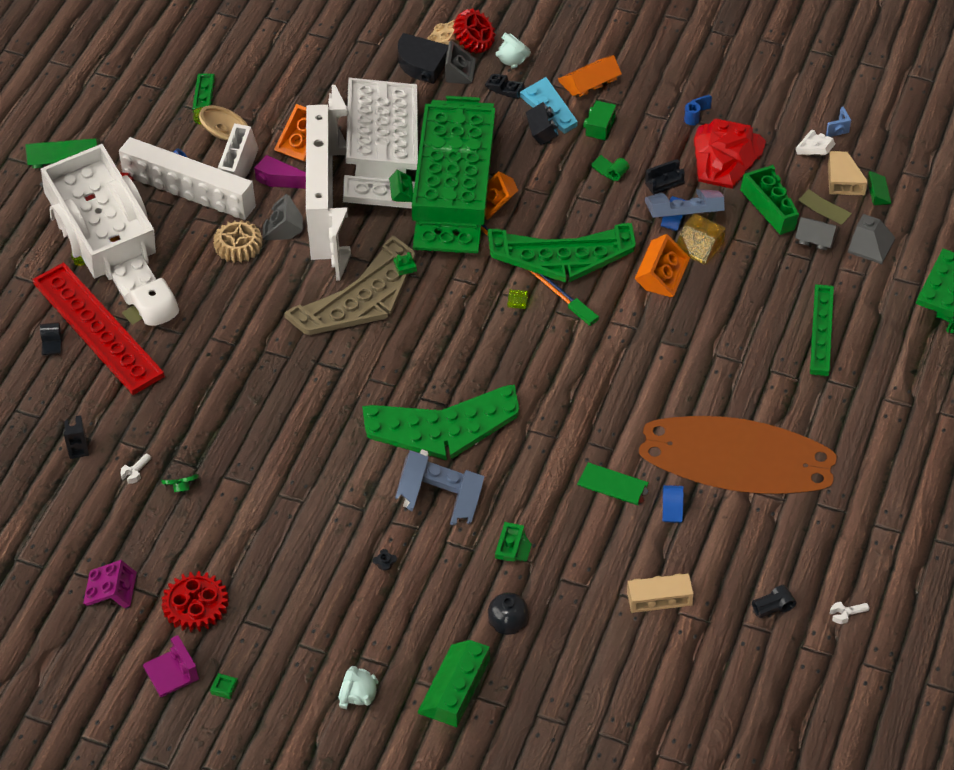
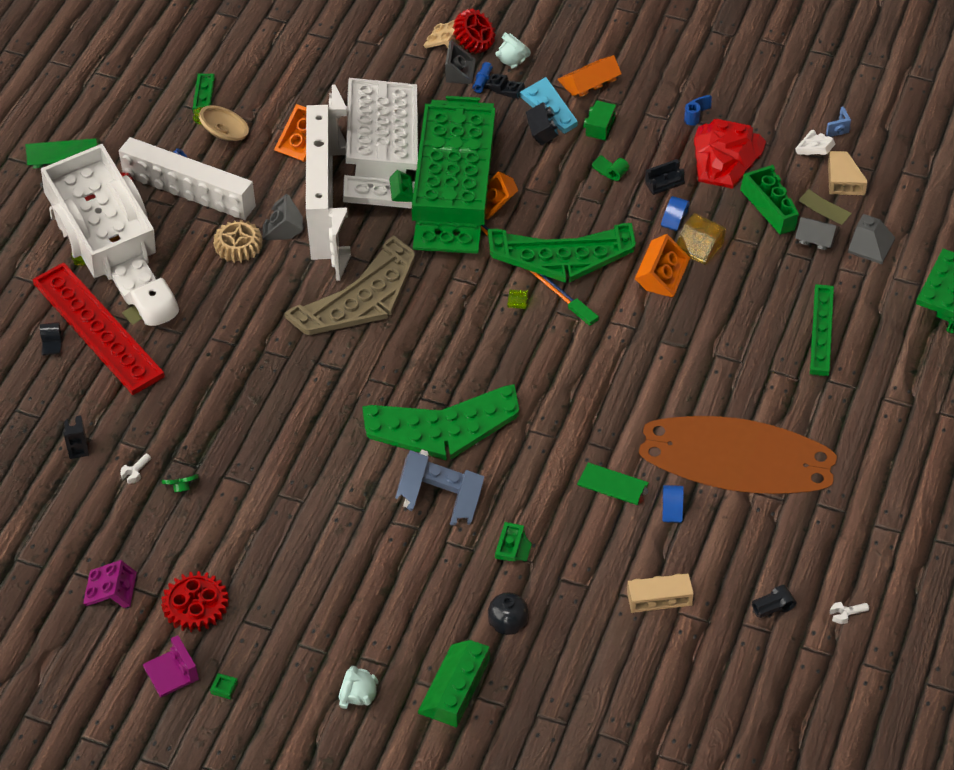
white brick [218,123,259,178] -> none
magenta slope [254,155,306,189] -> none
black plate [373,549,397,570] -> none
green tile [393,252,417,276] -> none
black brick [398,33,449,84] -> none
sand blue wedge [645,189,724,217] -> none
green slope [867,171,891,205] -> none
none -> blue pin [472,62,493,93]

